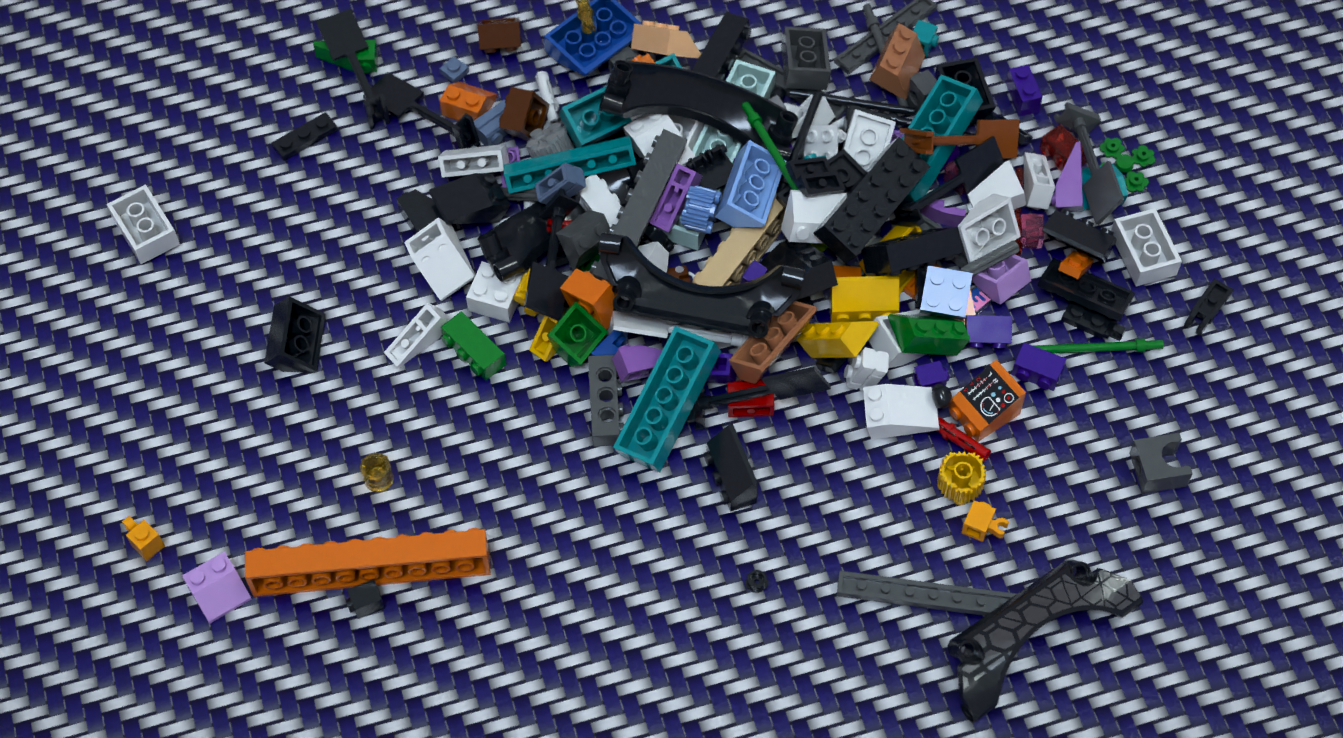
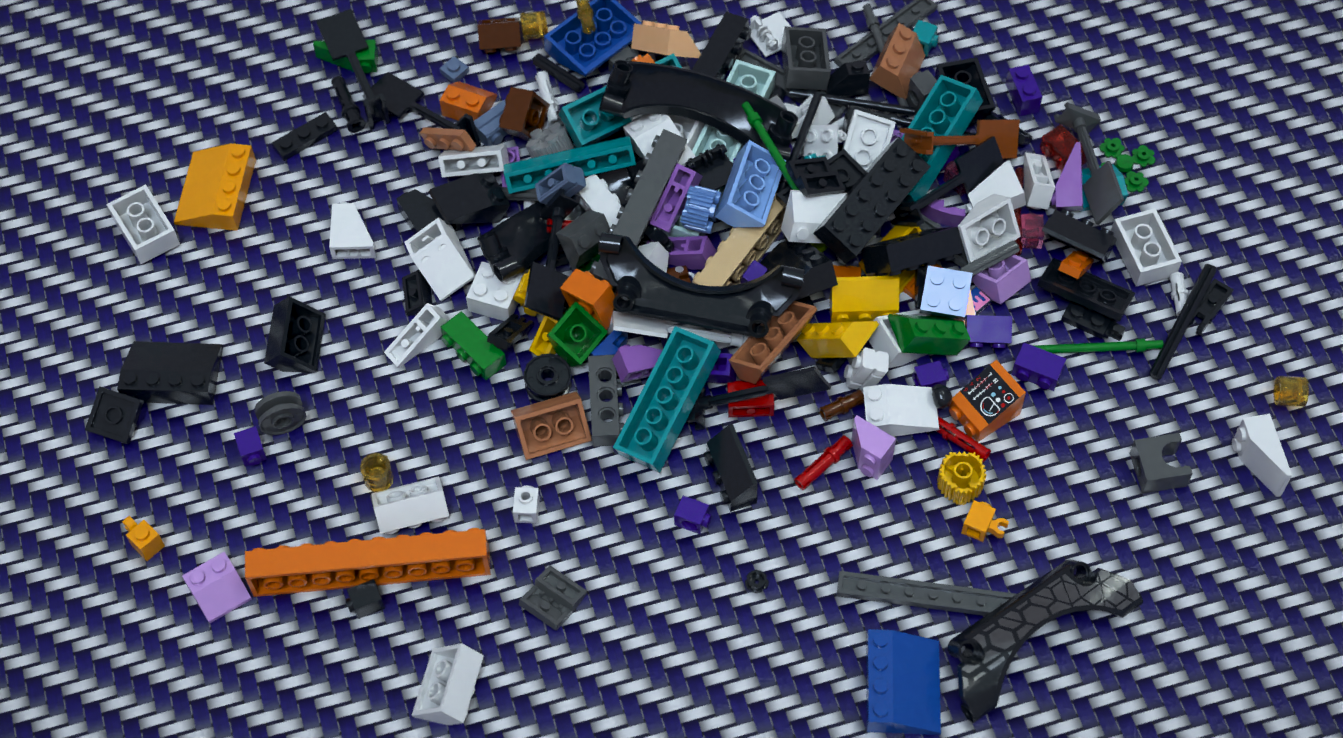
none -> black plate [85,386,144,444]
none -> black slope [117,341,223,405]
none -> light orange slope [174,143,256,231]
none -> dark purple brick [234,426,267,467]
none -> dark grey wheel [254,391,307,435]
none -> white slope [329,202,376,259]
none -> black pin [331,76,366,133]
none -> white slope [371,476,449,534]
none -> black slope [402,270,433,316]
none -> white slope [412,643,484,725]
none -> nougat plate [419,127,476,151]
none -> black hinge [487,313,534,350]
none -> nougat slope [511,392,592,460]
none -> white brick [513,485,540,523]
none -> dark grey slope [519,565,587,631]
none -> clear yellow piece [520,10,548,41]
none -> black wheel [524,354,572,403]
none -> black axle [533,53,585,93]
none -> medium lavender slope [647,236,717,270]
none -> dark purple brick [674,496,712,534]
none -> white hinge [749,12,791,57]
none -> red pin [794,435,853,490]
none -> reddish brown pin [819,390,864,421]
none -> black slope [825,61,870,96]
none -> lavender slope [851,415,896,480]
none -> blue slope [866,629,941,735]
none -> black axle [1150,264,1216,380]
none -> white pin [1169,272,1189,317]
none -> white slope [1232,414,1292,497]
none -> clear yellow piece [1274,376,1309,407]

